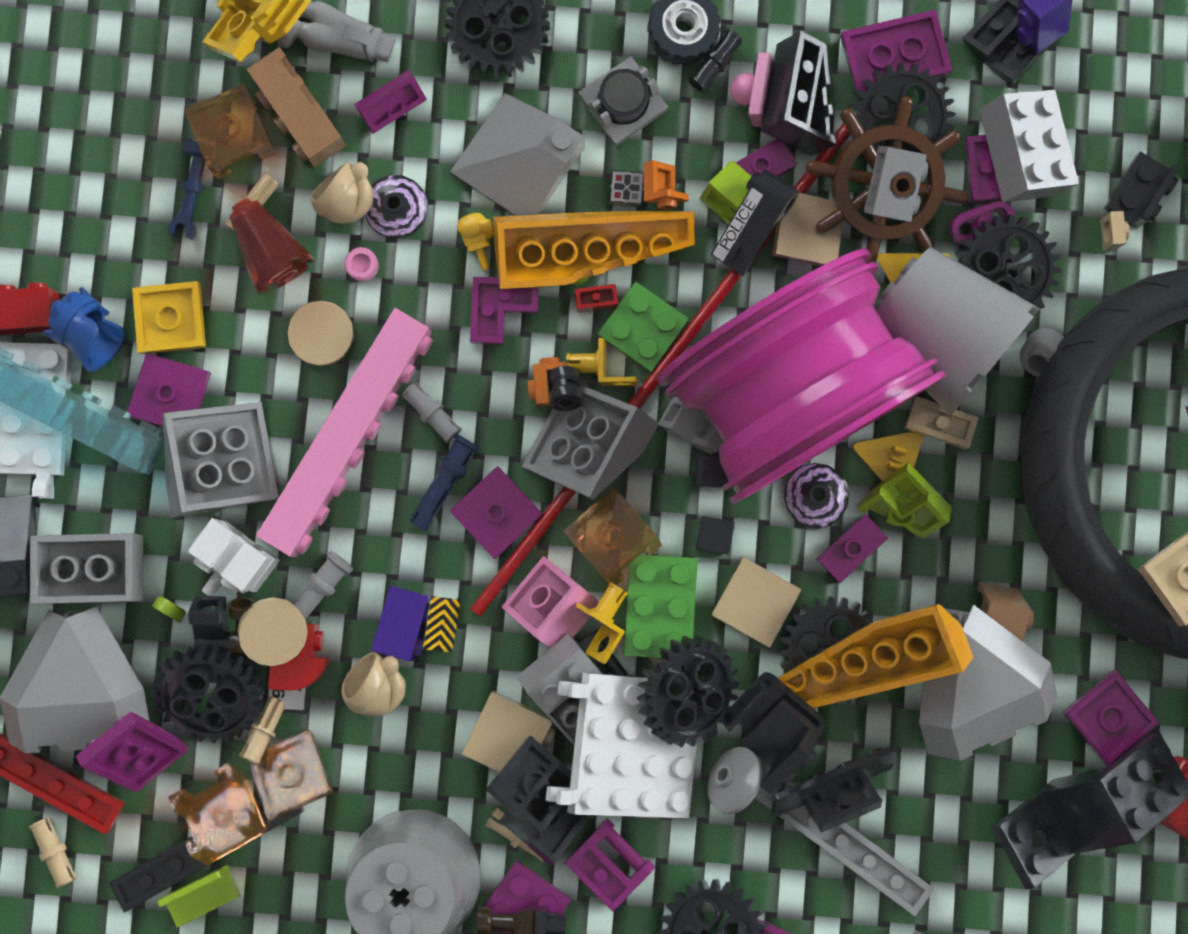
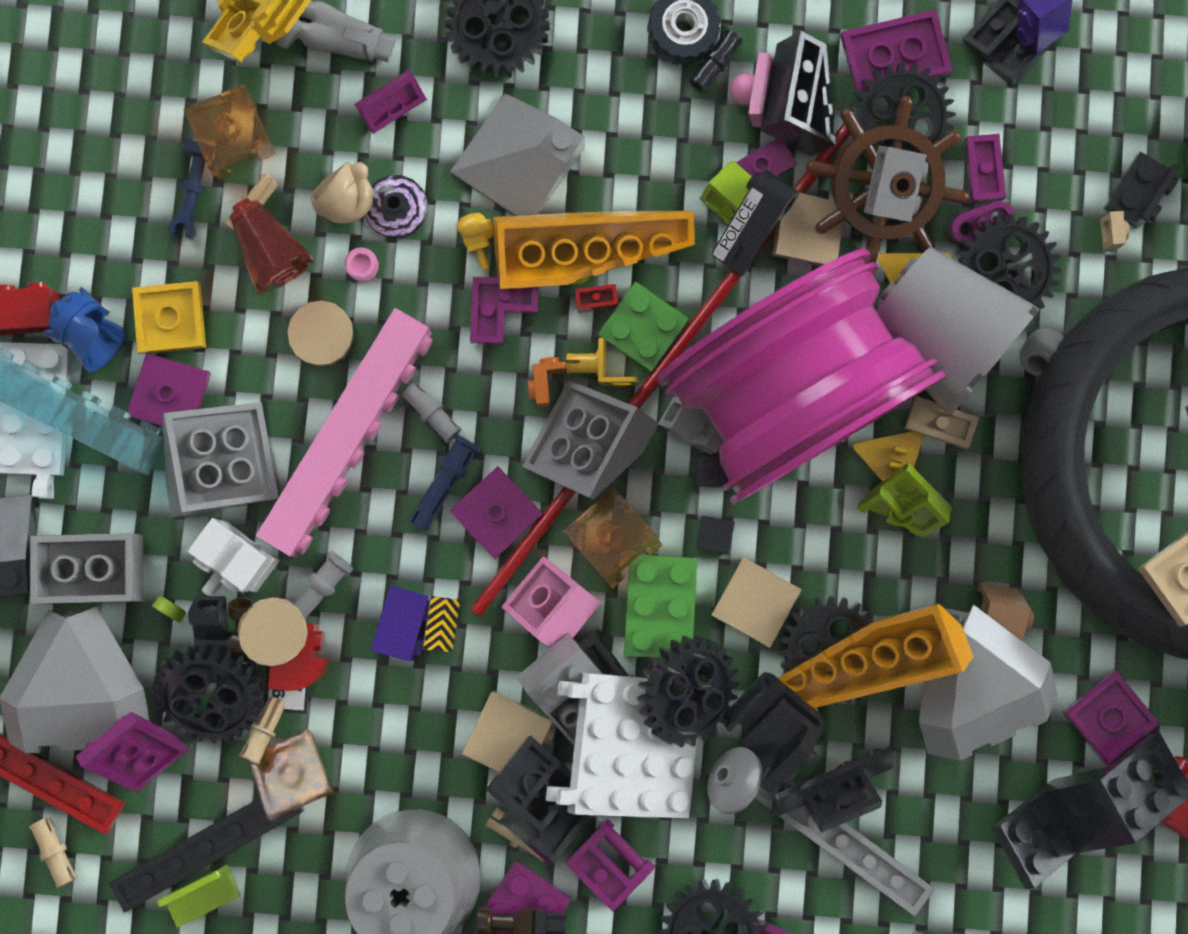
clear orange panel [168,763,267,866] -> none
medium nougat wedge [247,47,346,168] -> none
tan piece [341,652,406,716] -> none
black wheel [548,366,583,412] -> none
yellow bracket [575,582,628,664] -> none
piece [578,56,669,147] -> none
tile [609,170,644,207] -> none
orange bracket [643,160,689,210] -> none
dish [783,463,850,529] -> none
magenta plate [816,514,888,583] -> none
light grey brick [979,90,1079,203] -> none

